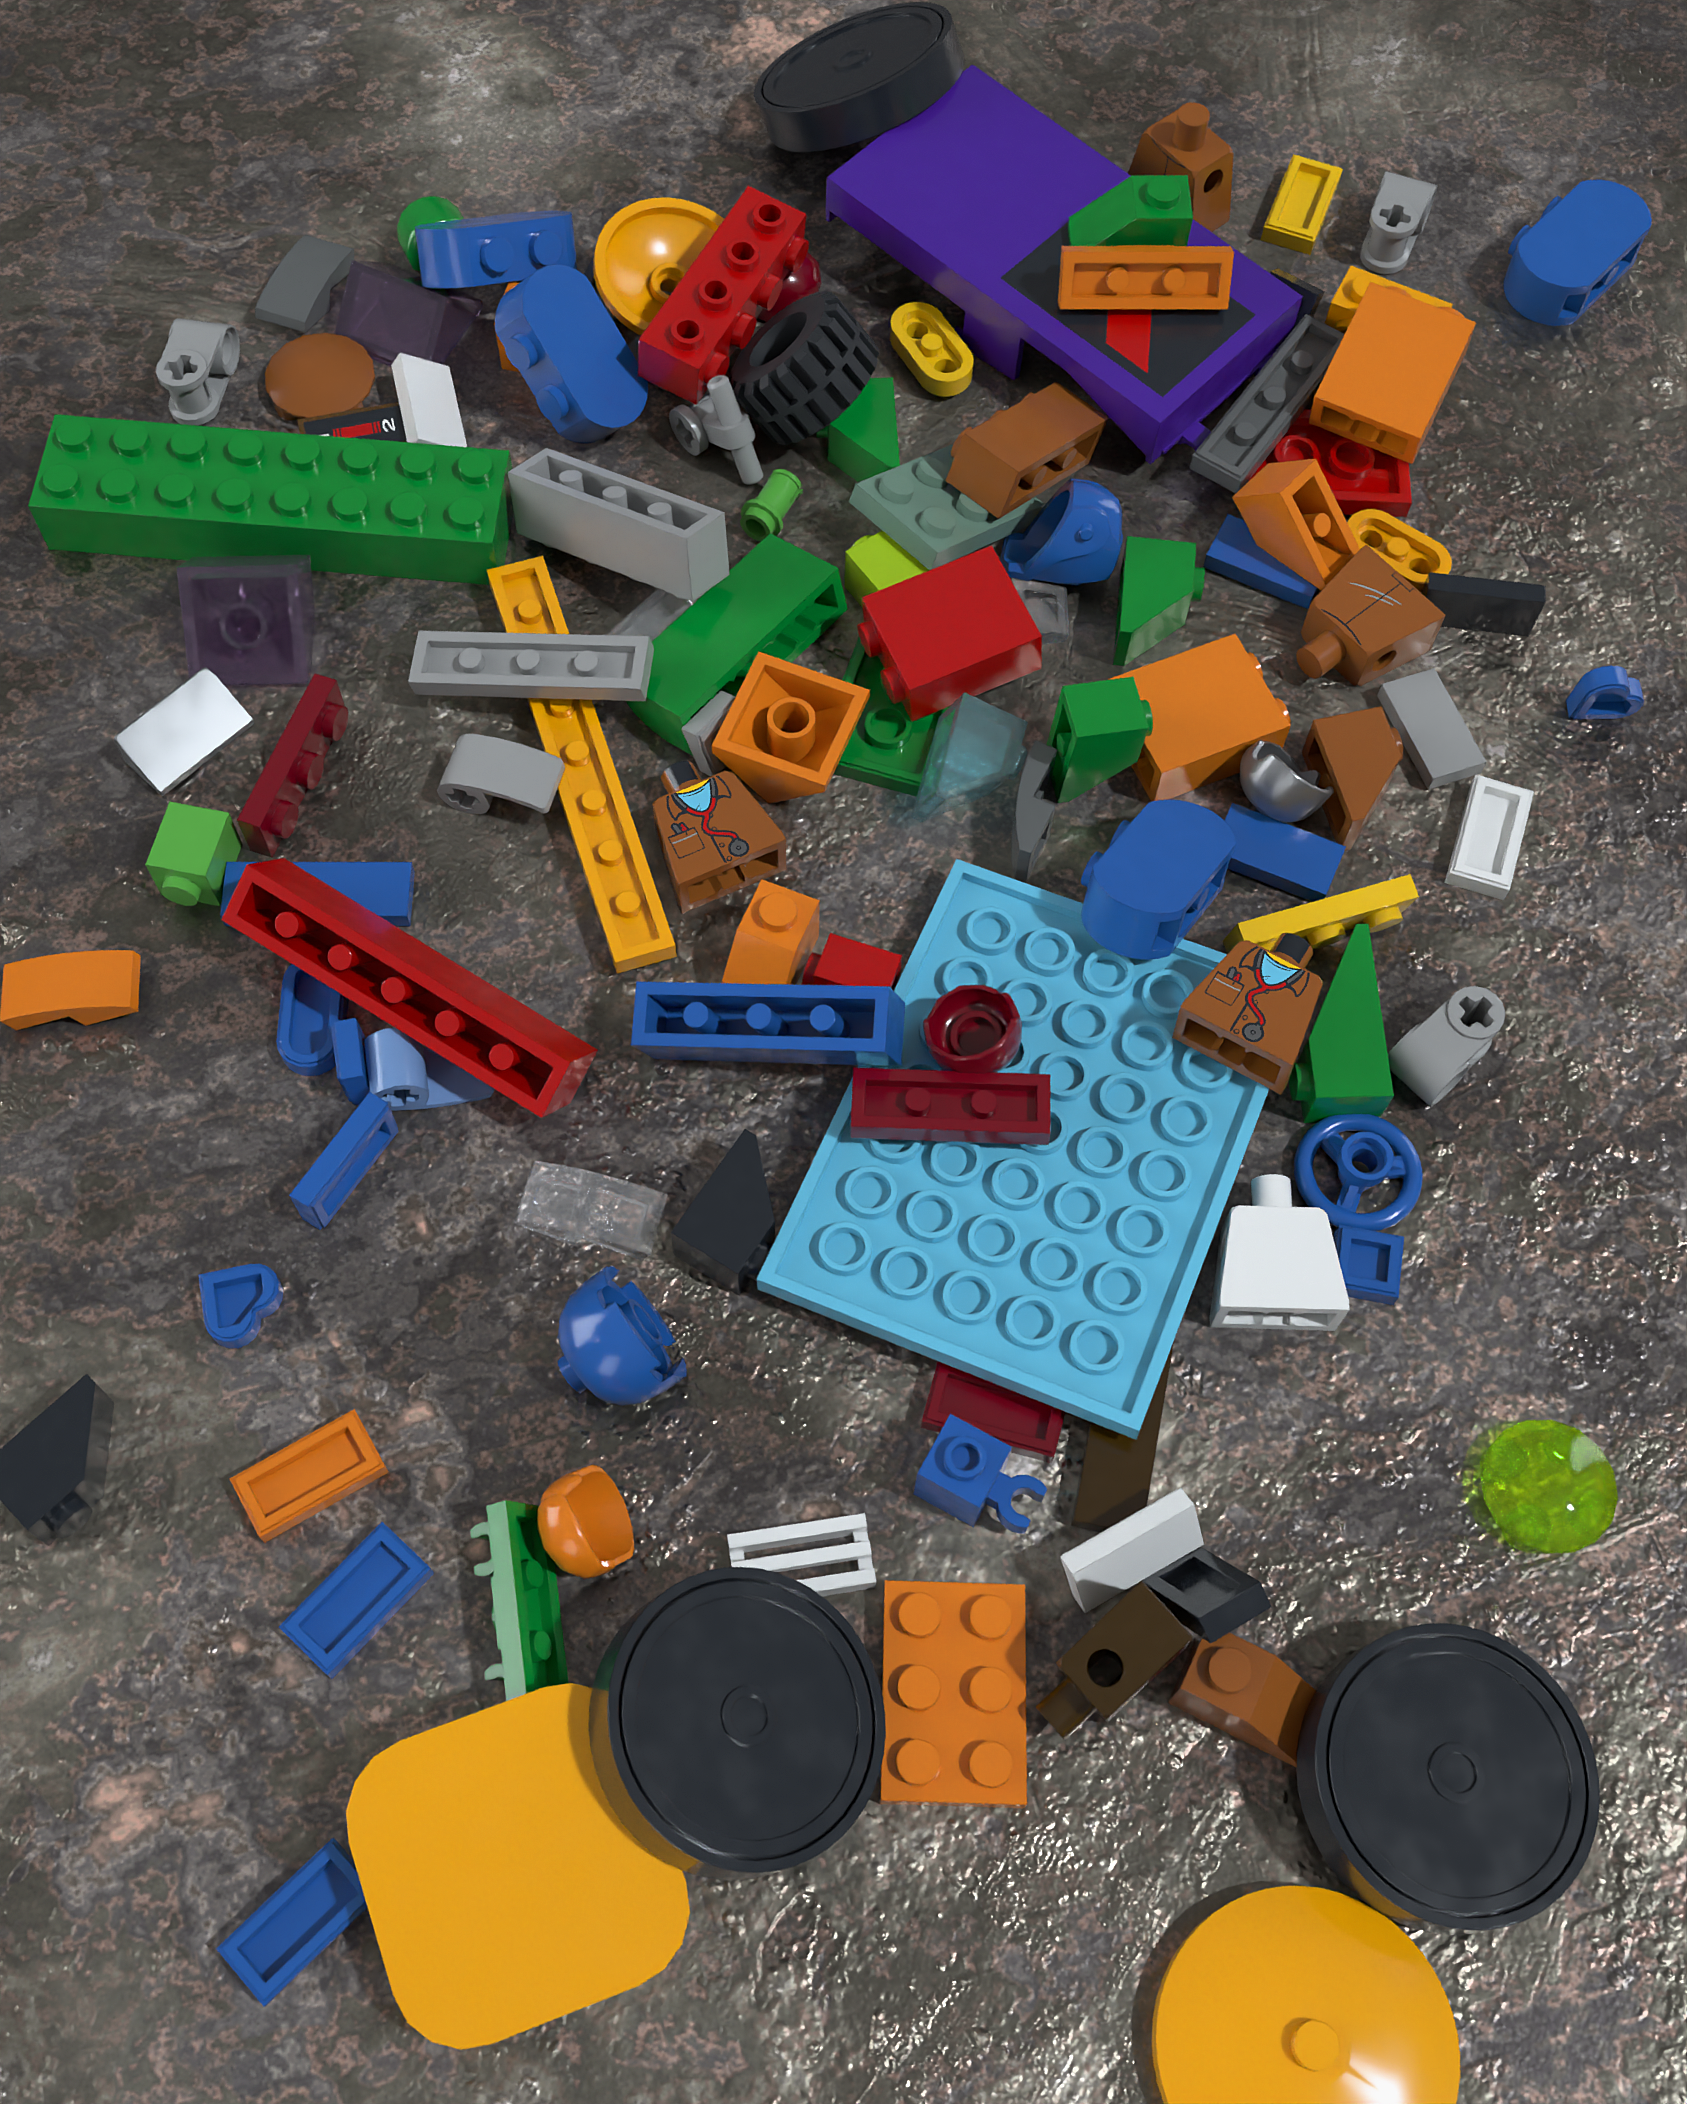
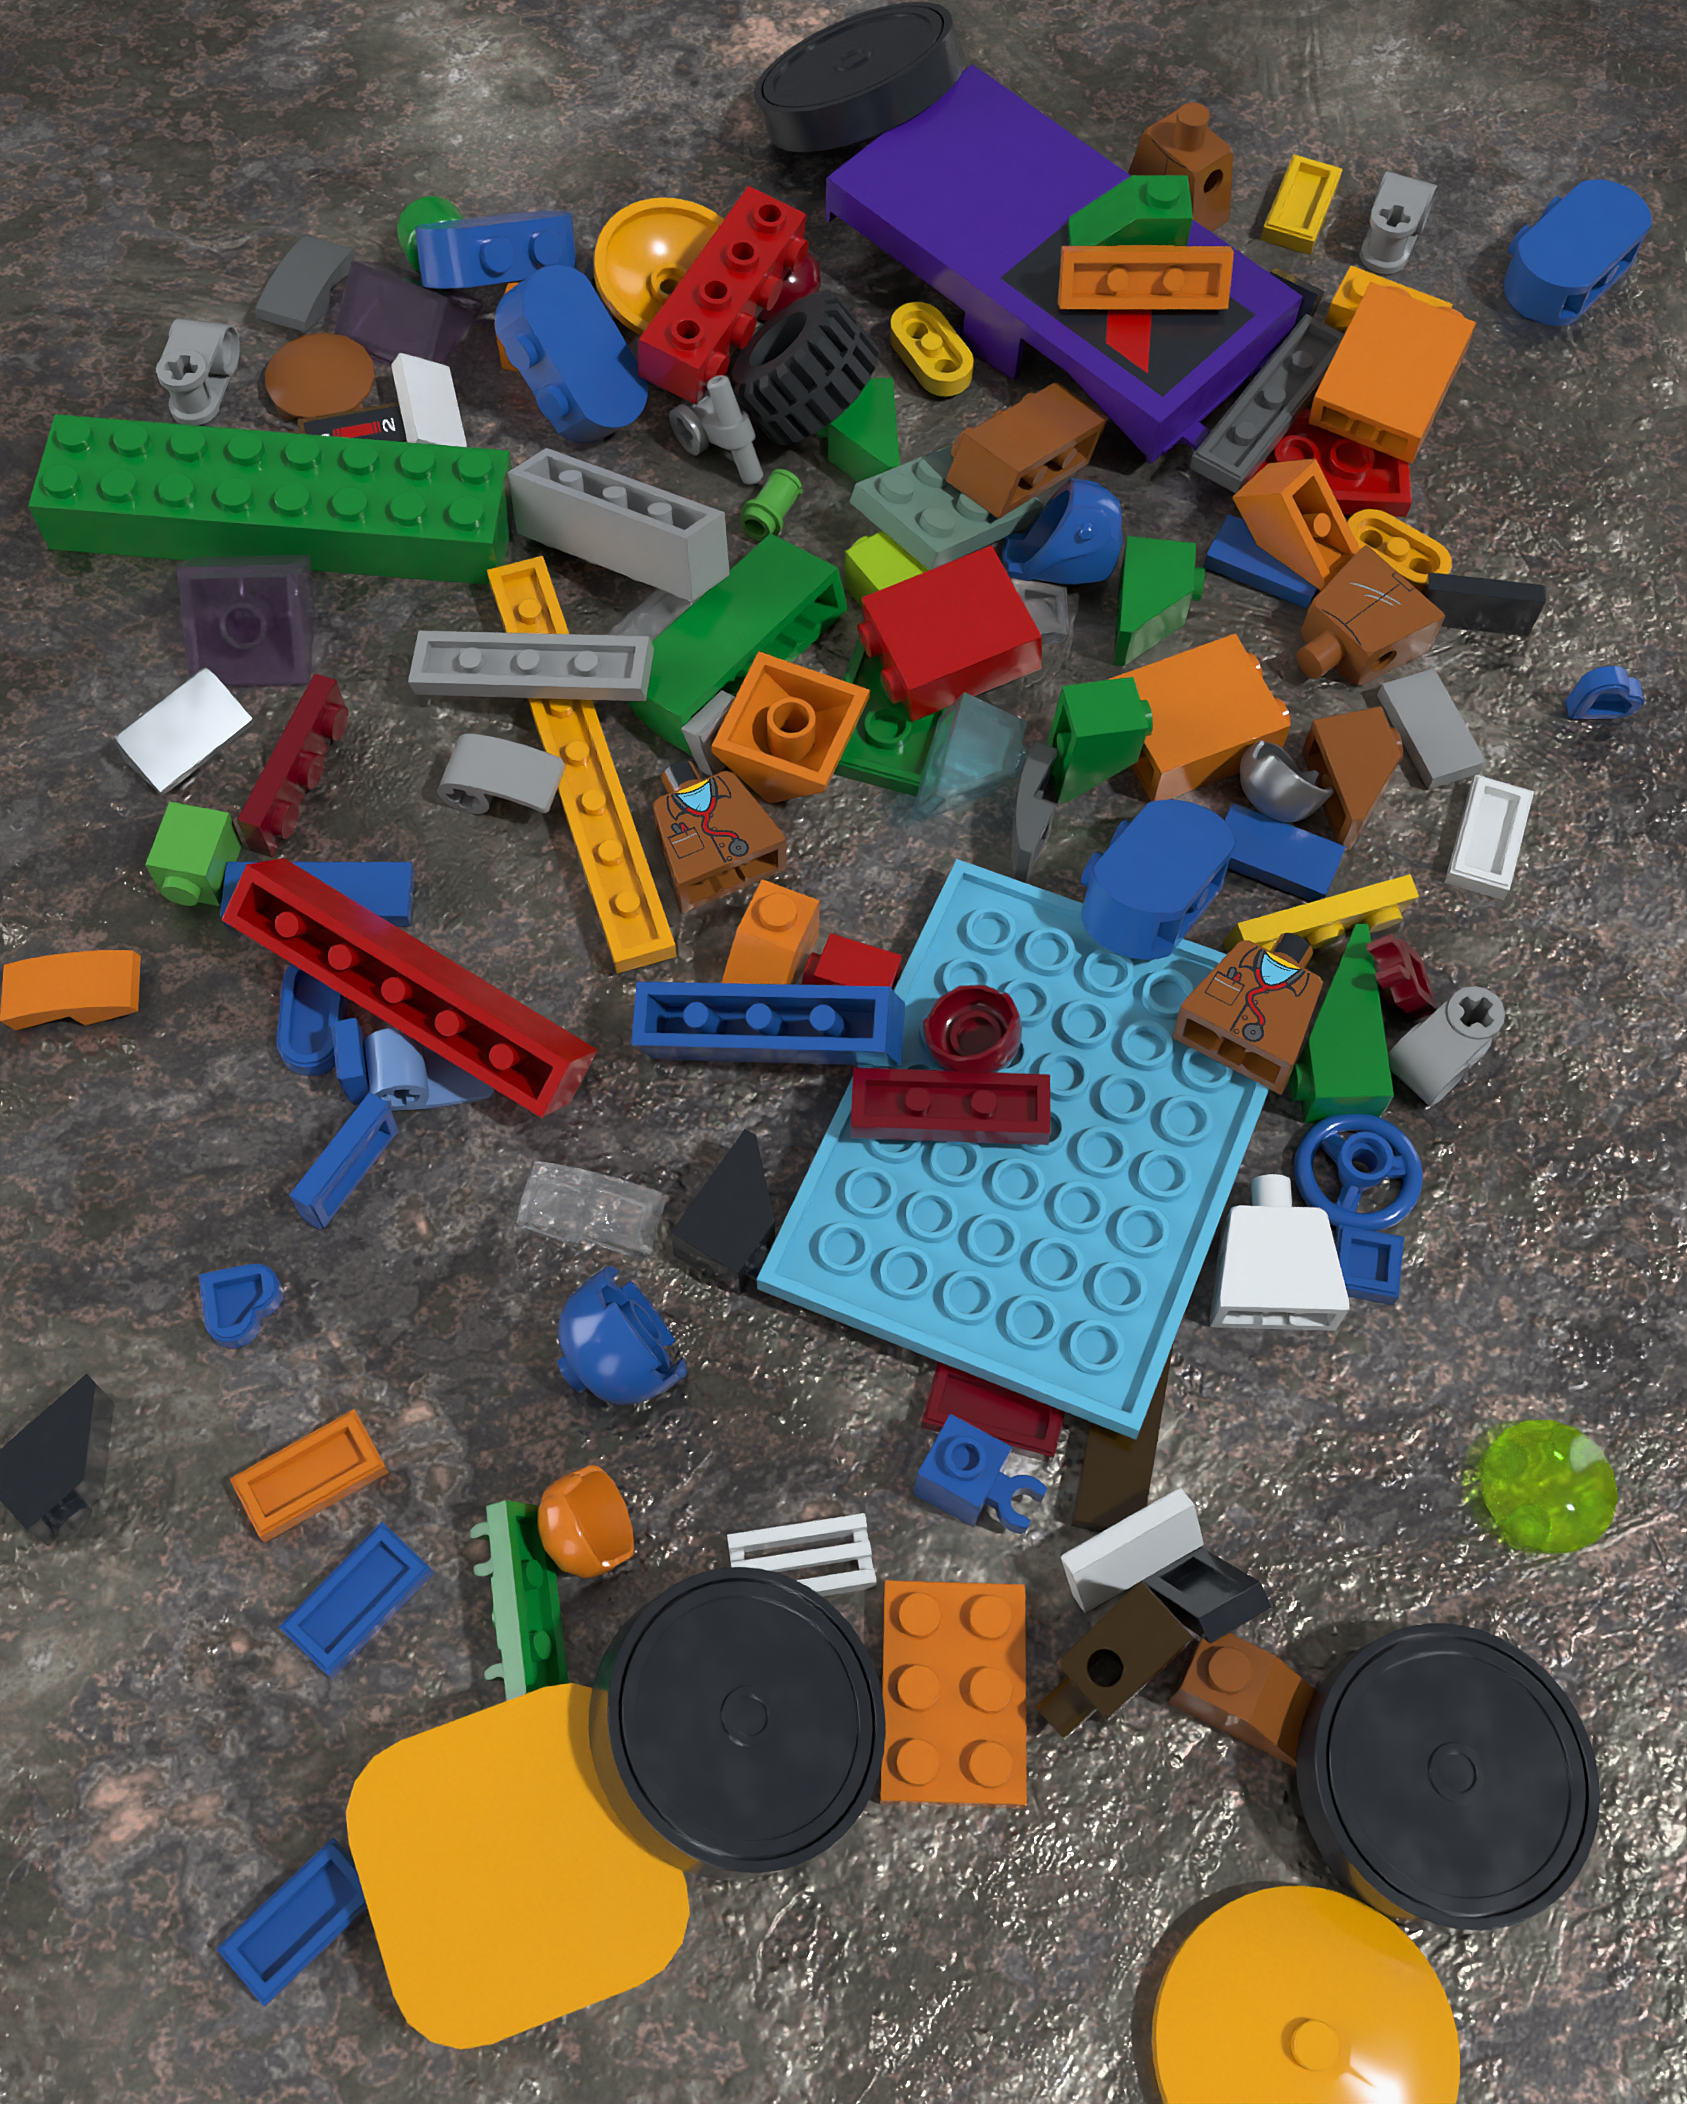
none -> dark red plate [1366,934,1438,1020]

